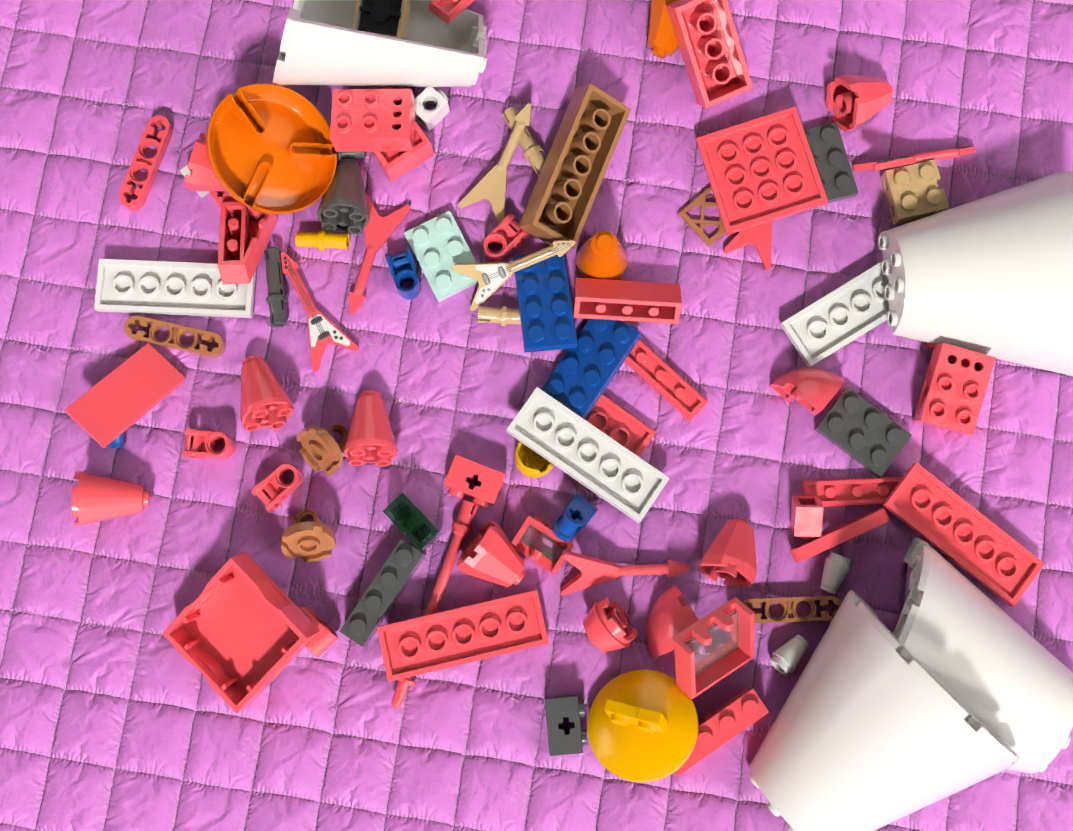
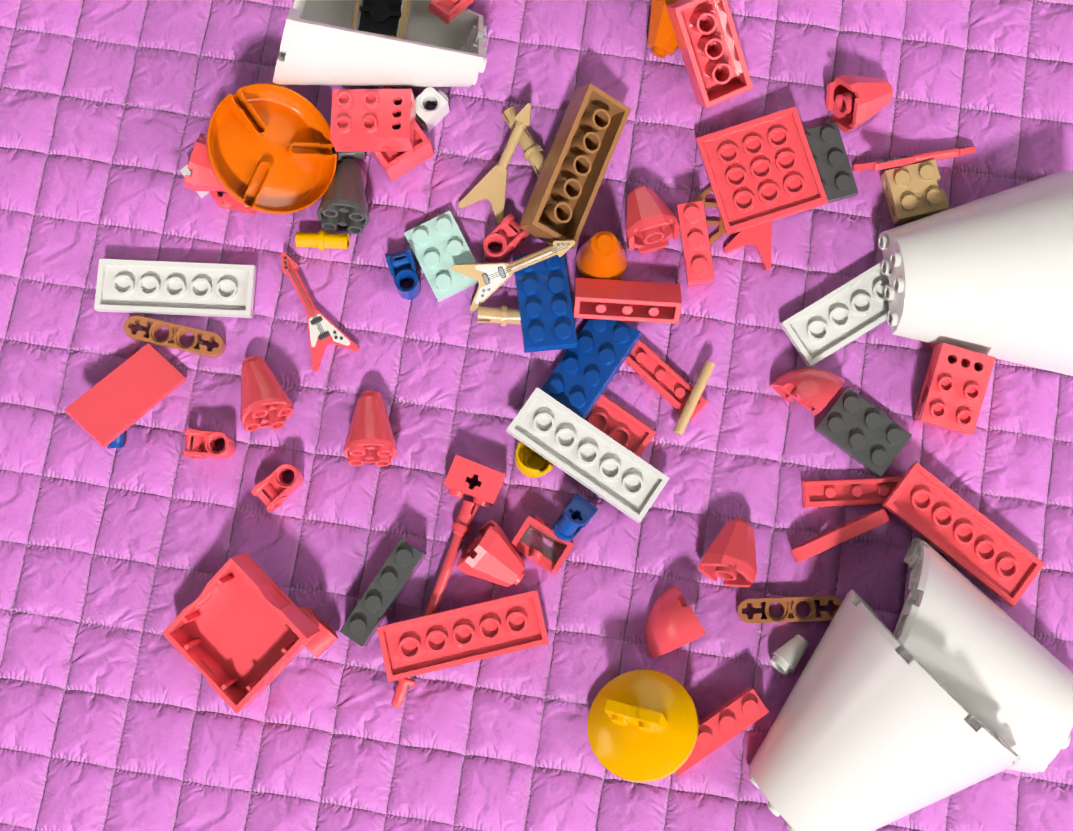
coral cone [72,471,150,525] -> none
coral beam [119,115,173,211] -> none
coral wedge [218,202,278,285] -> none
dark grey pin [264,248,287,327] -> none
nougat tile [281,509,336,563] -> none
nougat tile [297,424,348,476] -> none
coral piece [349,194,411,315] -> none
clear green brick [383,492,442,552] -> none
dark grey brick [544,695,588,756] -> none
coral piece [560,550,689,596] -> none
coral cone [583,597,637,653] -> none
coral window [671,597,755,699] -> none
brick [790,496,824,539] -> none
white cone [820,552,851,594] -> none
none -> coral cone [626,186,680,254]
none -> tan piece [673,361,715,436]
none -> coral brick [677,201,715,287]

